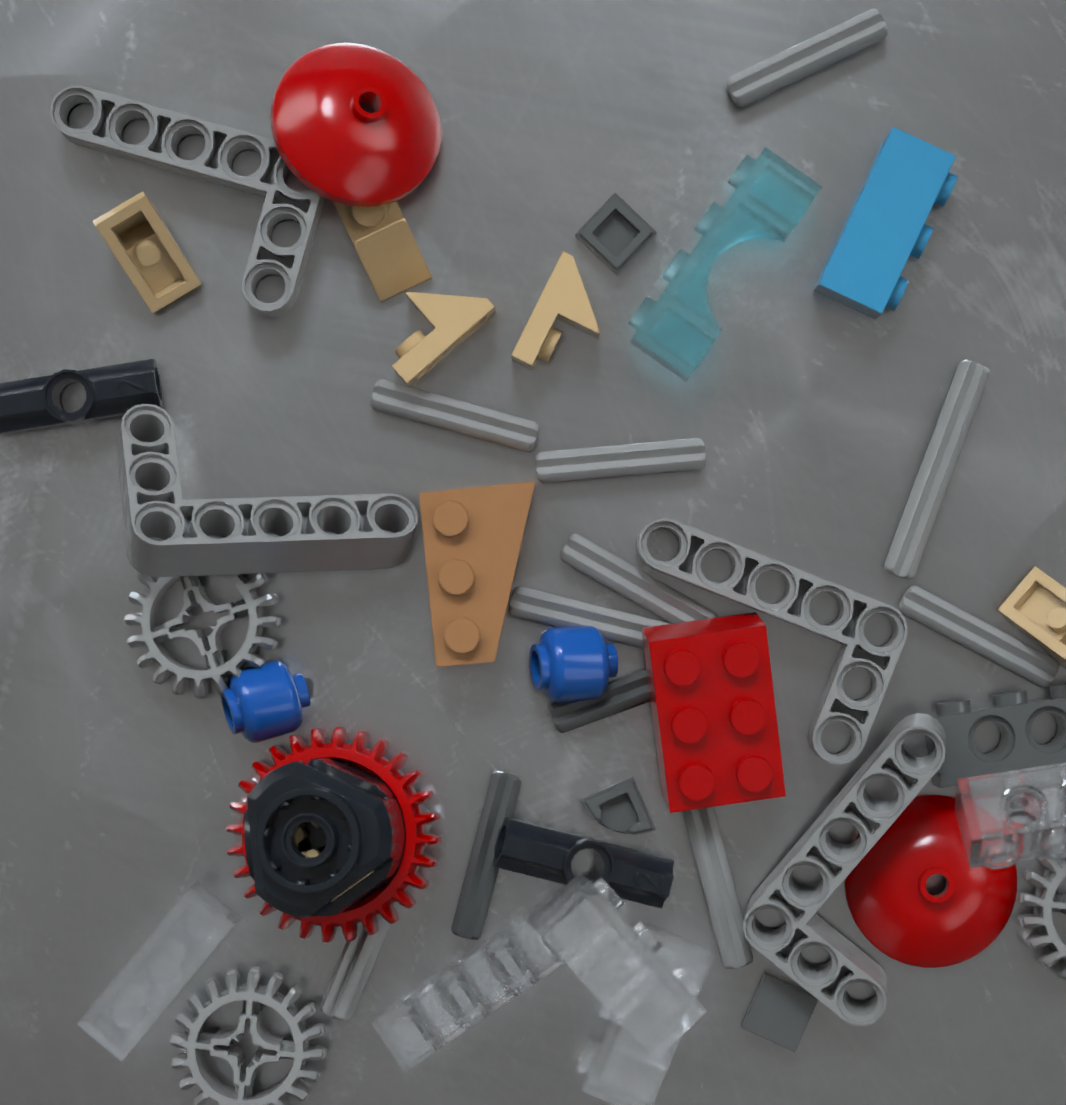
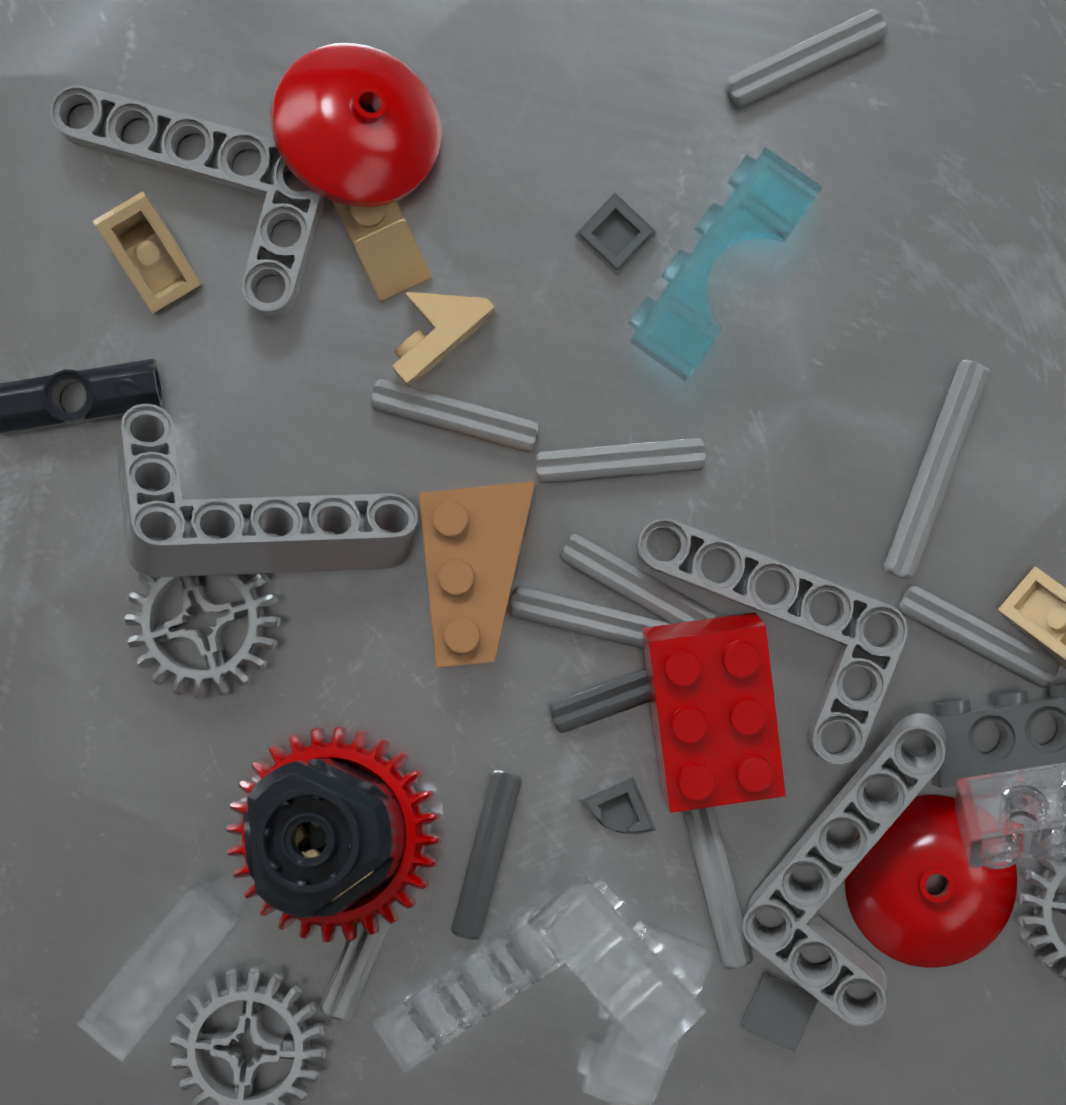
blue head [220,660,310,743] -> none
black piece [493,817,674,909] -> none
tan slope [511,251,600,370] -> none
blue head [529,626,618,703] -> none
dark azure brick [813,127,958,320] -> none

